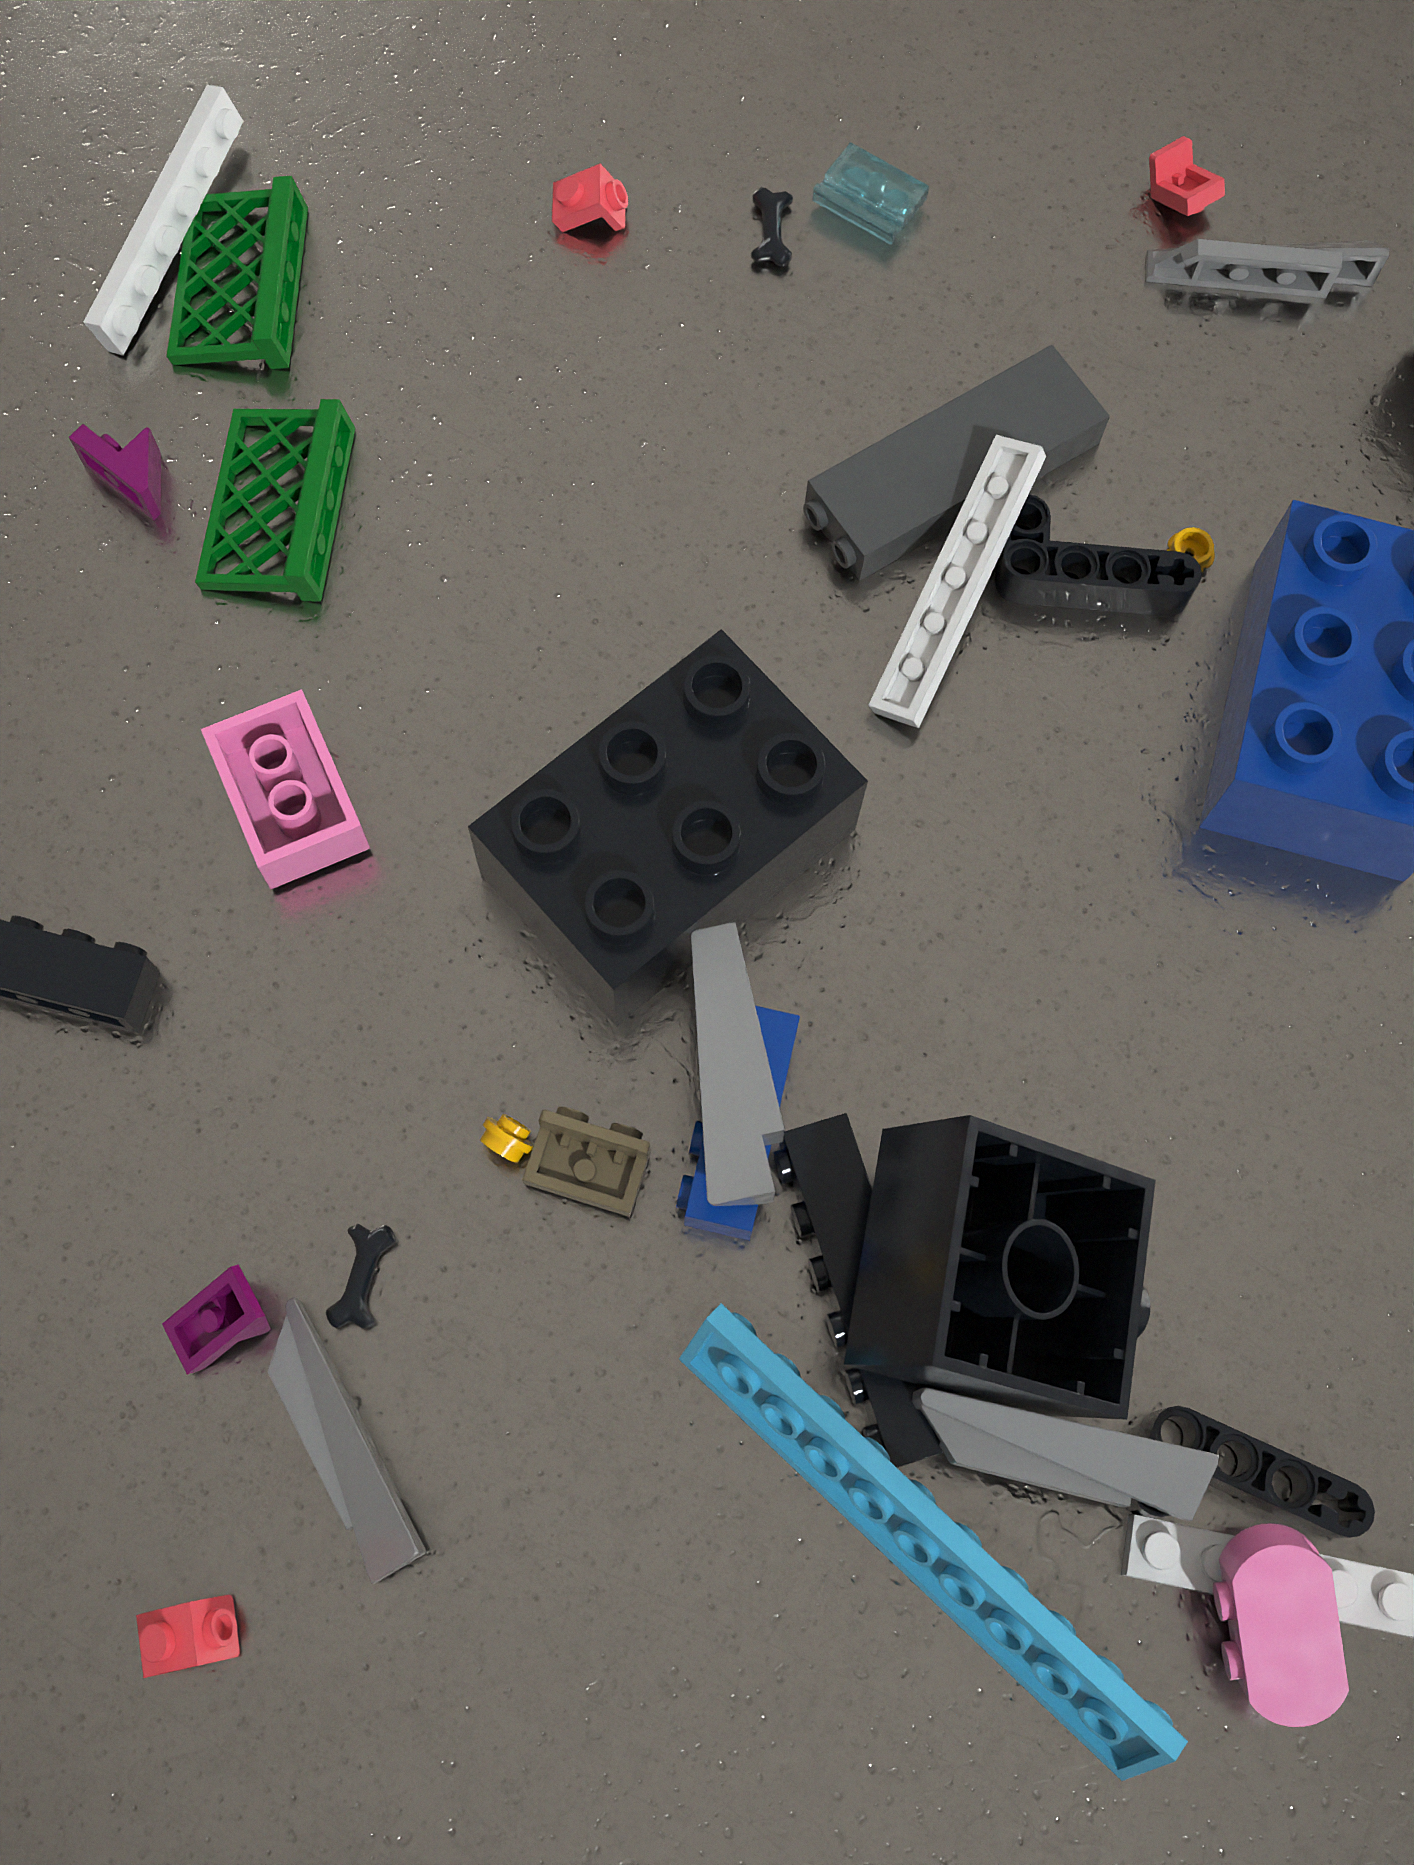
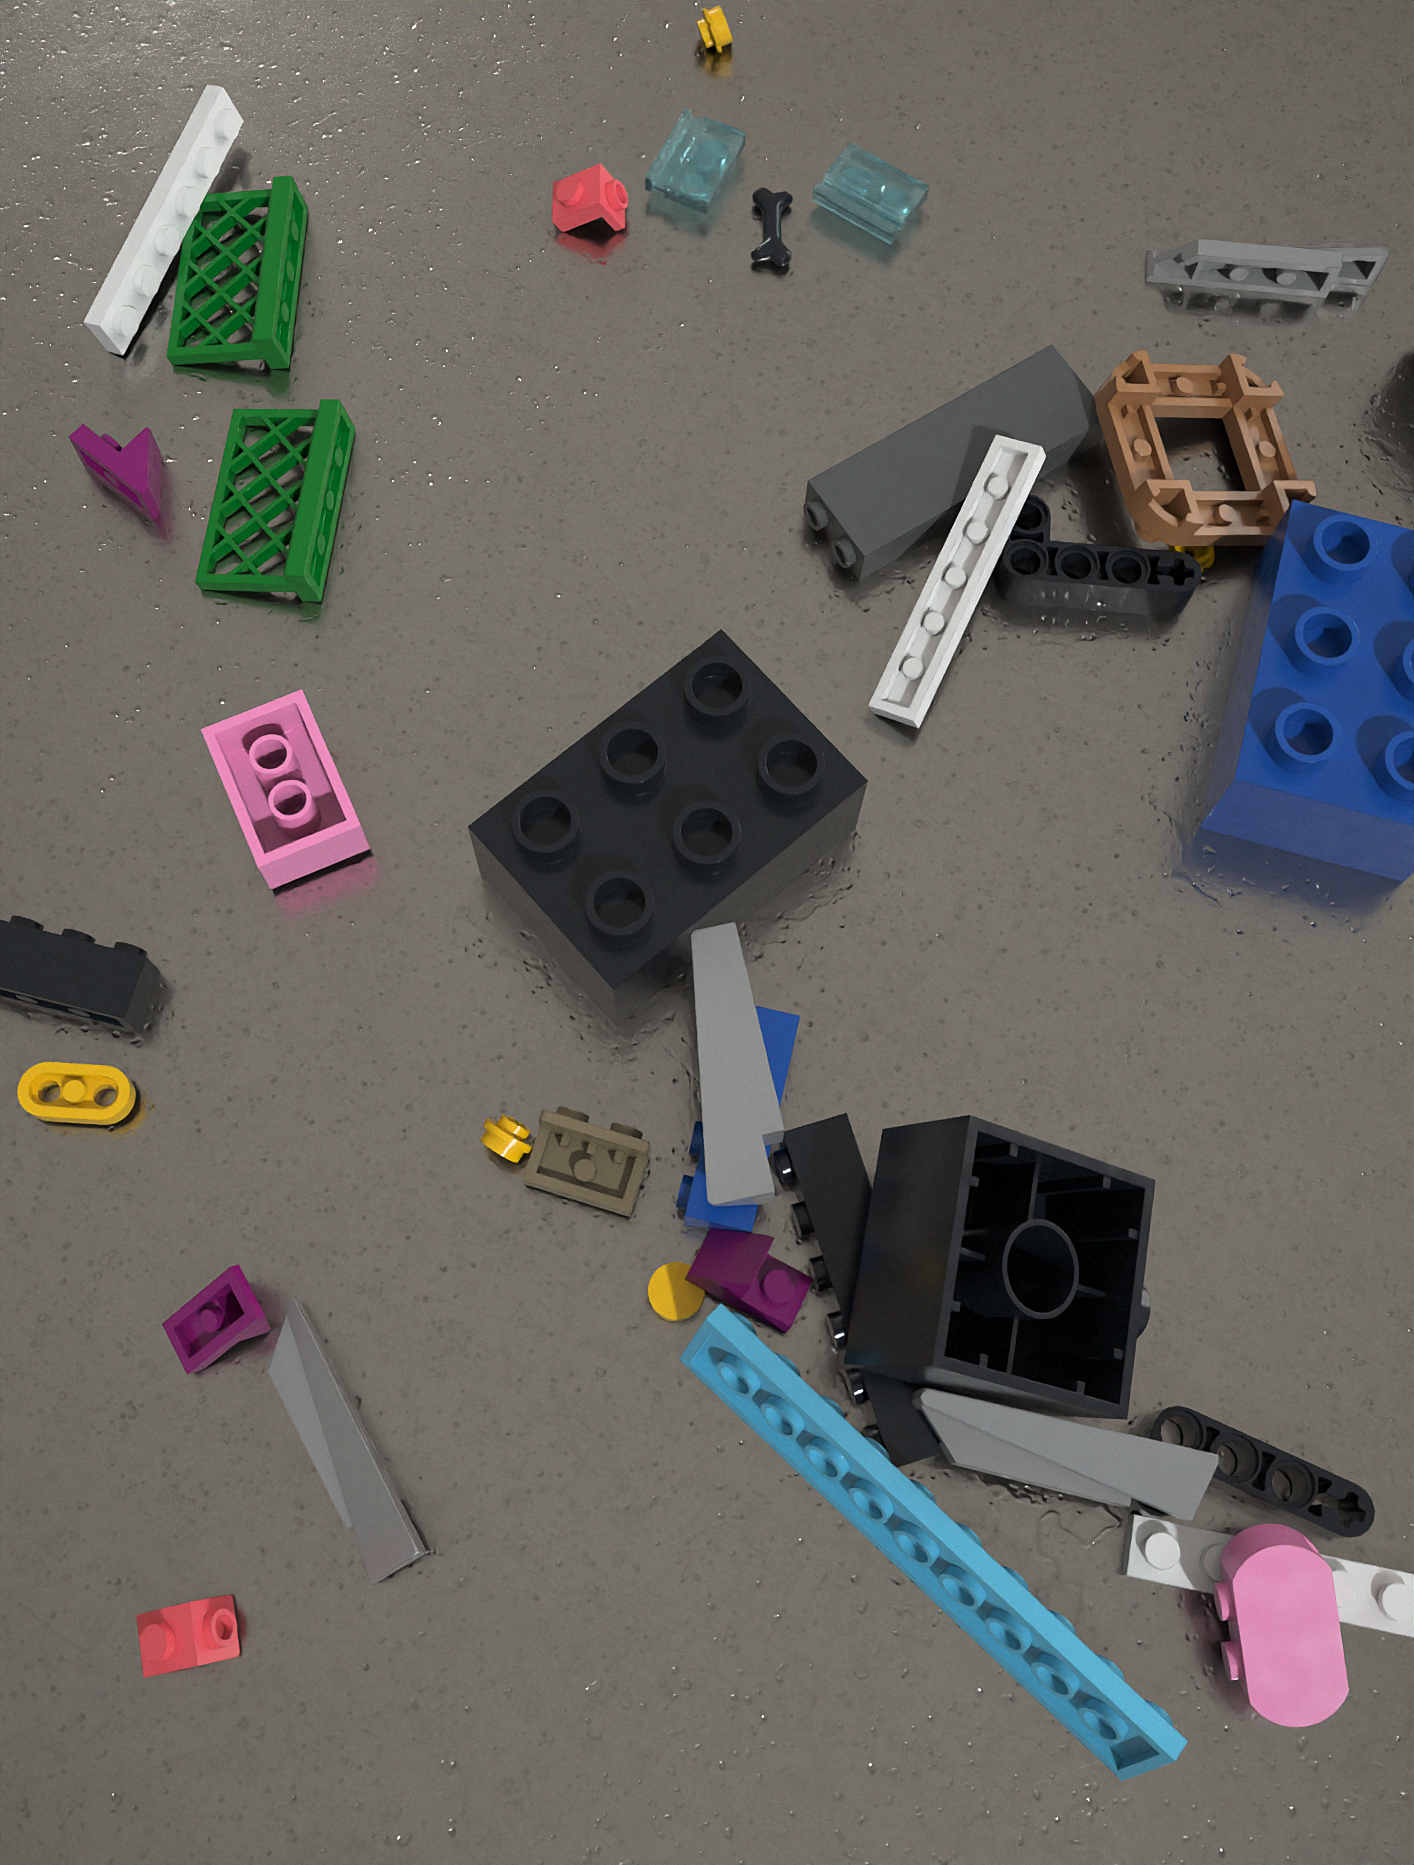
black piece [326,1224,396,1329] -> none
coral bracket [1149,136,1225,216] -> none
none -> yellow plate [17,1062,136,1125]
none -> clear light blue plate [645,108,746,215]
none -> yellow tile [648,1262,705,1322]
none -> magenta slope [685,1228,813,1334]
none -> yellow plate [696,5,733,53]
none -> medium nougat plate [1094,350,1316,546]

